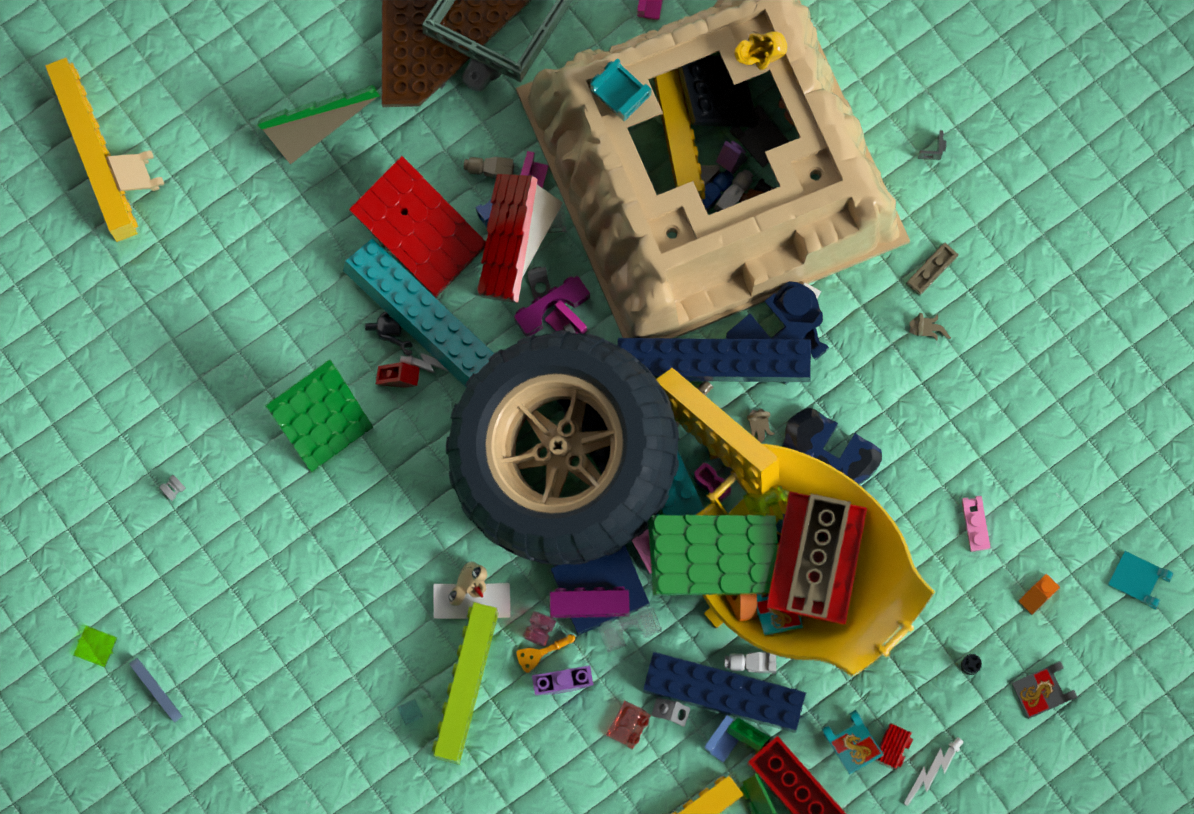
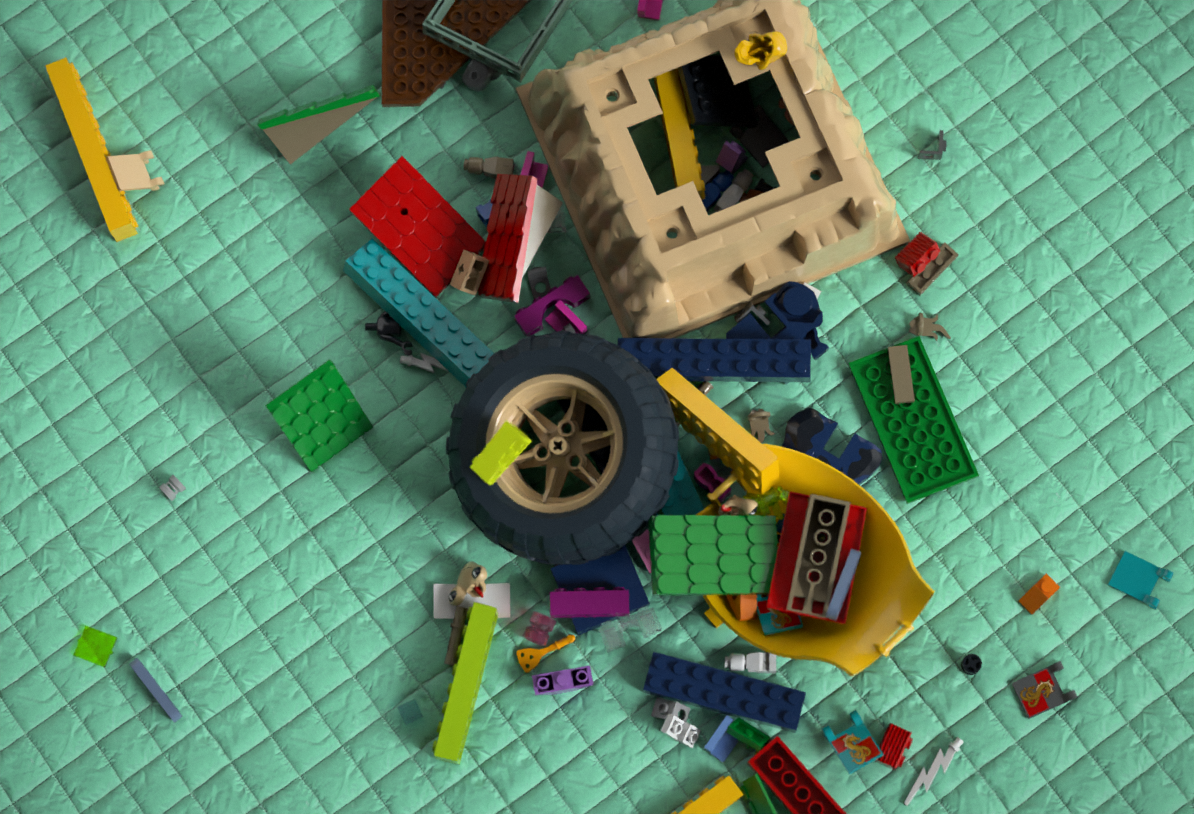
red slope [376,362,420,388] -> none
teal panel [591,58,651,121] -> none
clear red bracket [607,701,651,750] -> none
bright pink plate [962,496,991,552] -> none
none -> dark tan pin [444,606,468,666]
none -> tan brick [450,250,489,295]
none -> neon yellow wedge [470,420,532,485]
none -> white slope [661,713,701,748]
none -> tan head [718,495,758,516]
none -> dark grey bracket [734,301,770,325]
none -> sand blue beam [826,549,861,621]
none -> green plate [848,336,979,504]
none -> dark tan tile [887,345,915,404]
none -> red brick [895,232,940,277]

